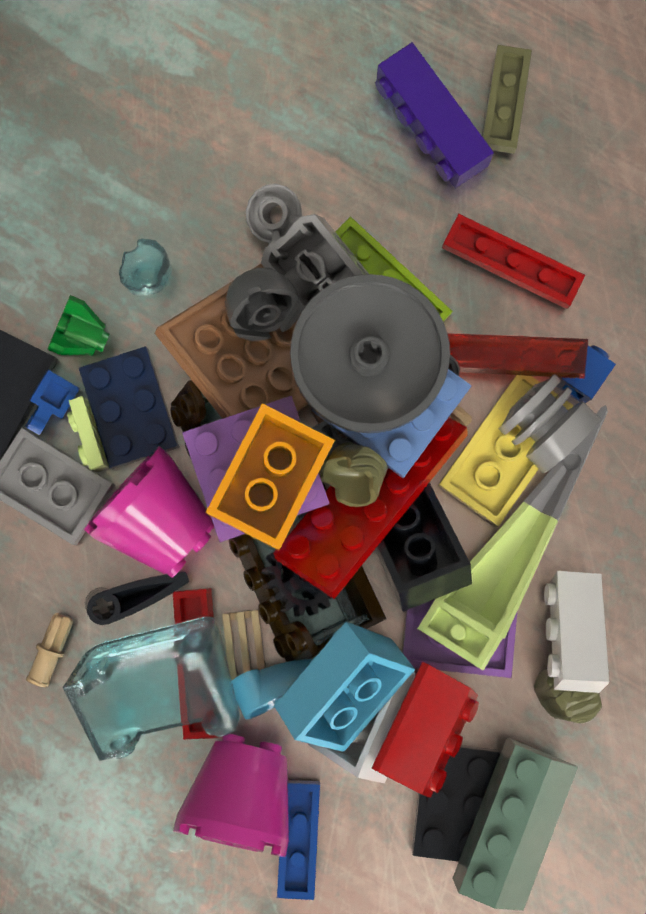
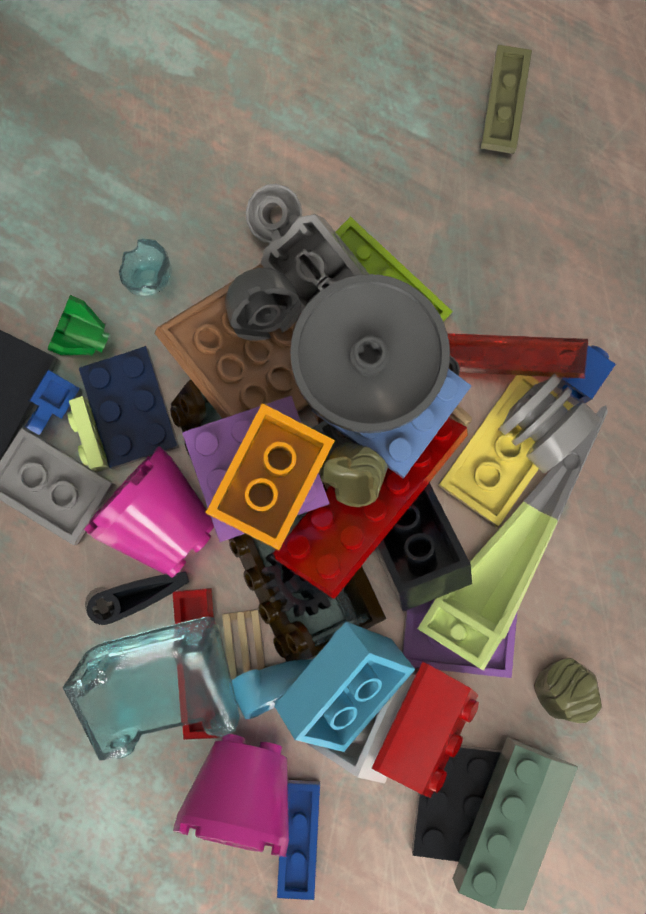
tan axle [26,613,73,687] -> none
dark purple brick [375,42,494,189] -> none
red plate [442,213,585,309] -> none
white brick [544,571,609,693] -> none

